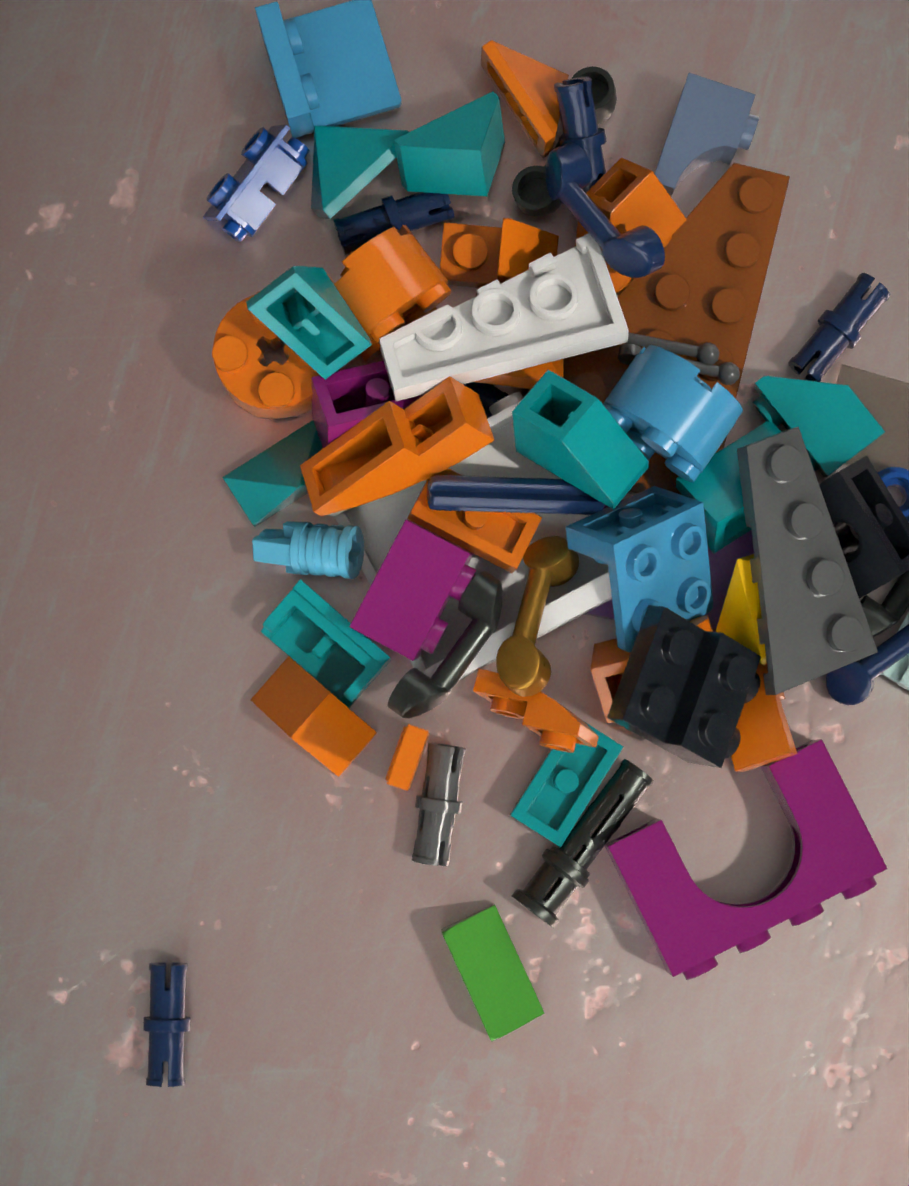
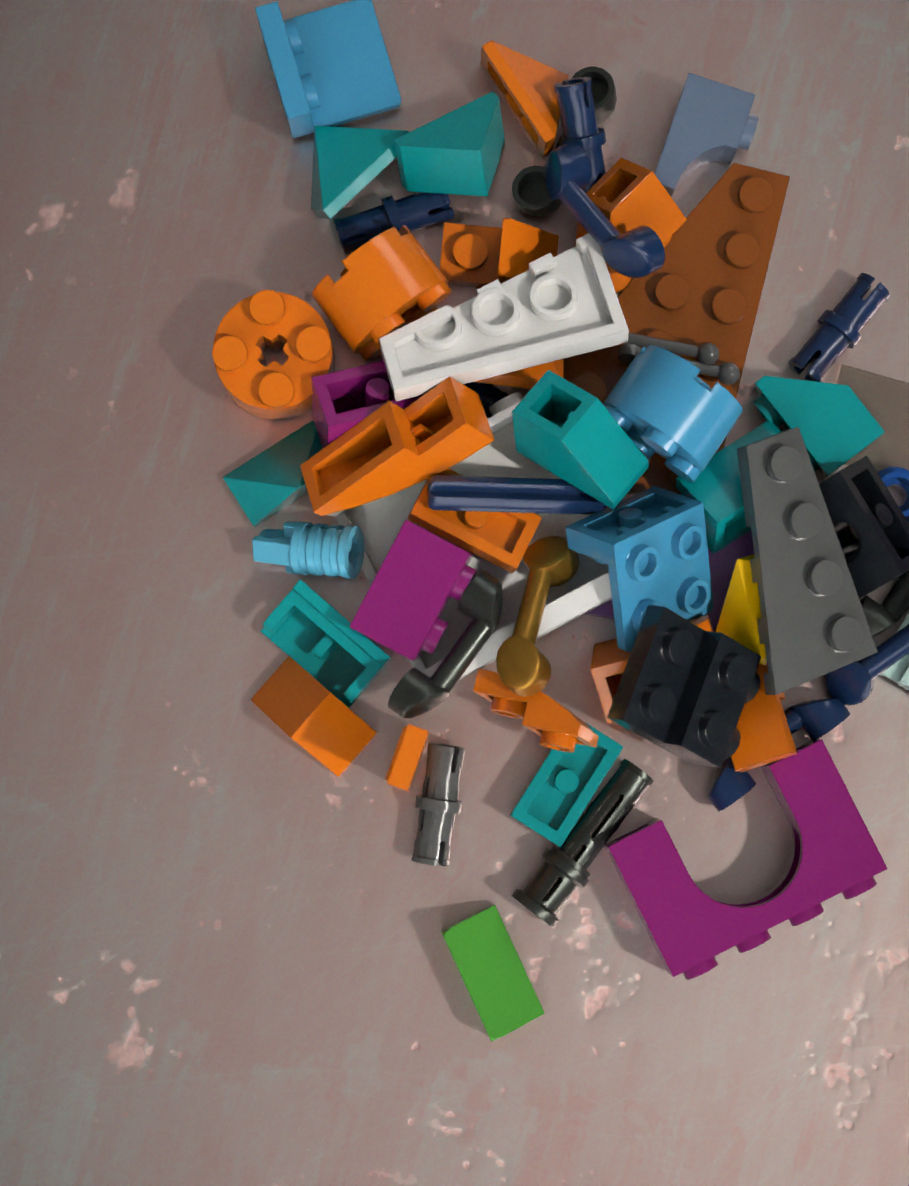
dark blue pin [143,962,191,1087] -> none
hinge [203,125,310,243] -> none
teal slope [246,265,372,379] -> none
none -> dark blue bar [708,698,851,812]

